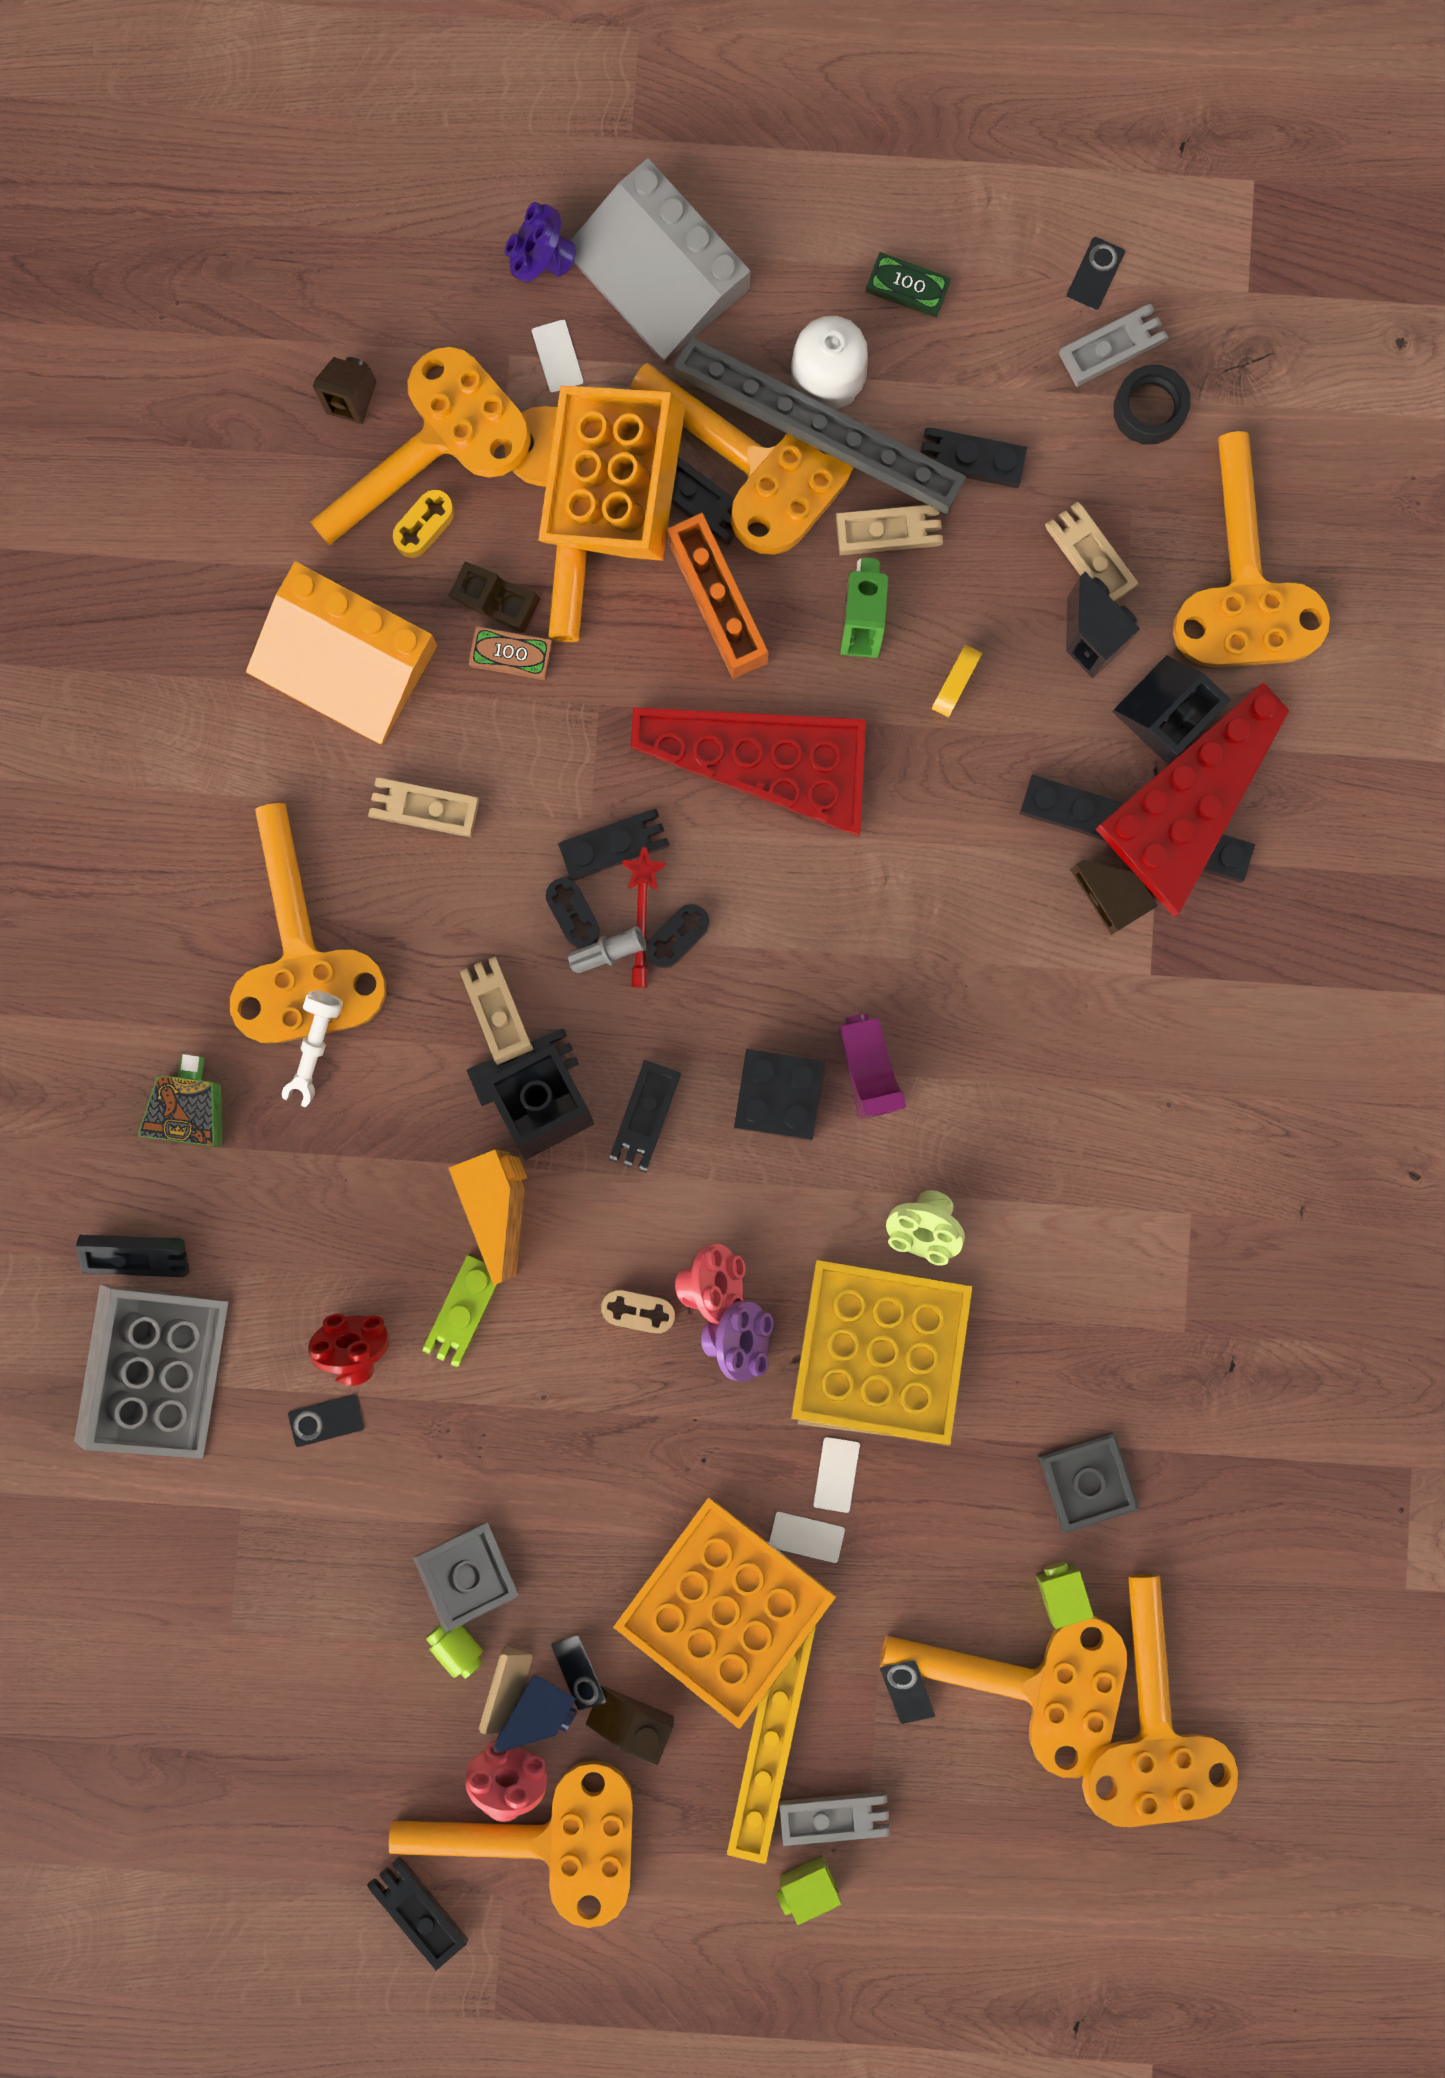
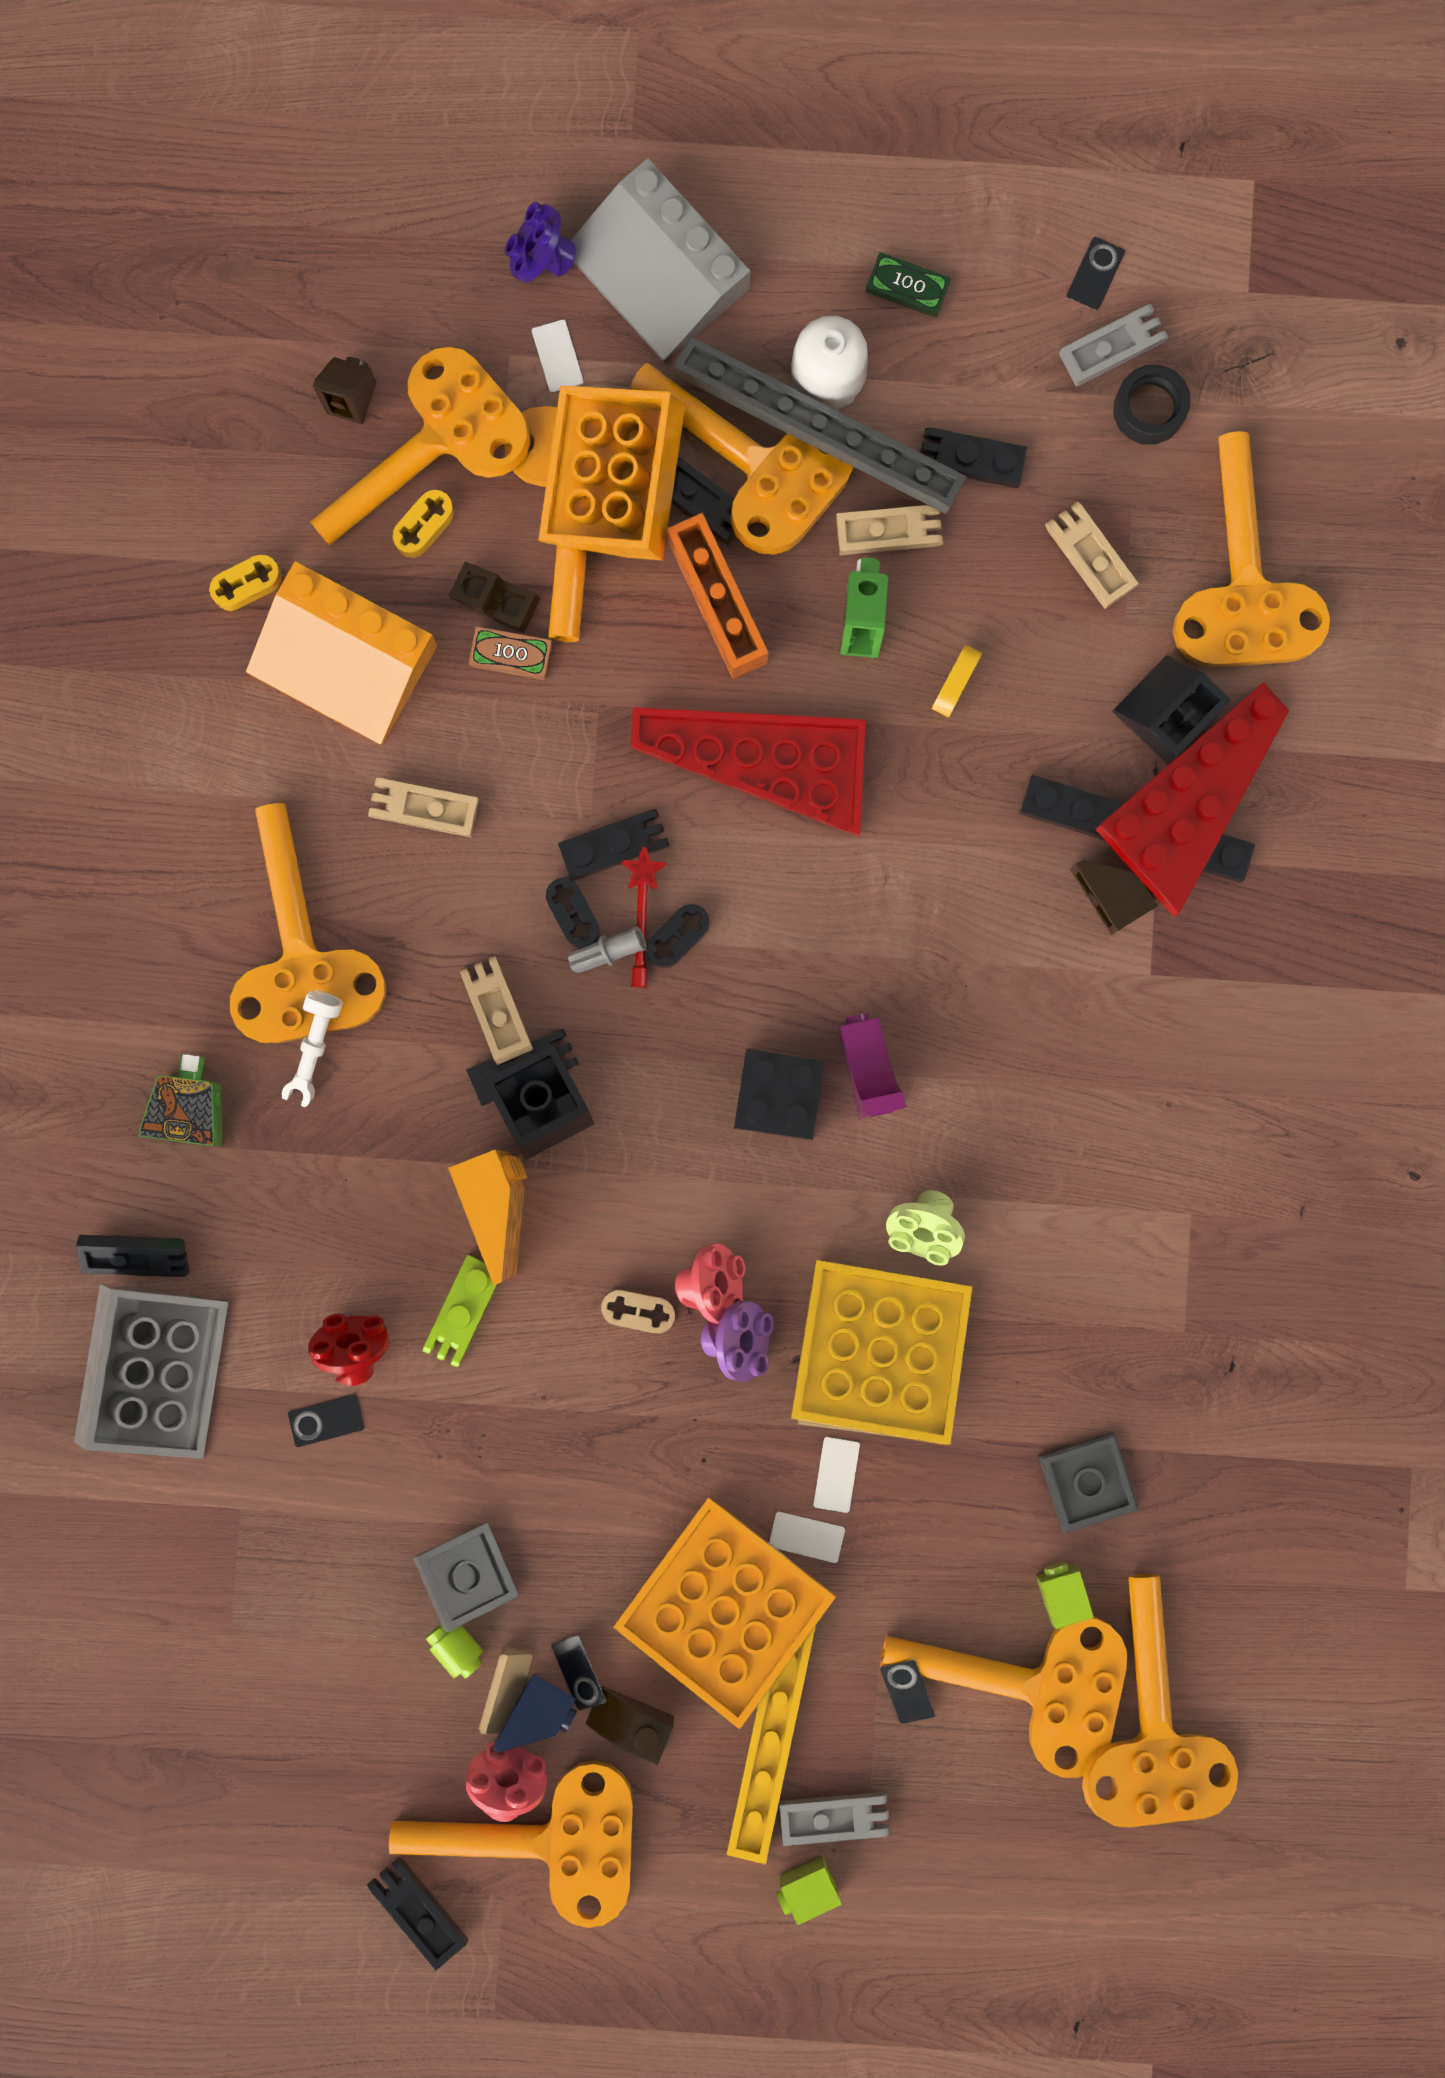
black hinge [609,1060,681,1173] -> none
black slope [1066,571,1140,679] -> none
none -> yellow beam [209,555,282,611]

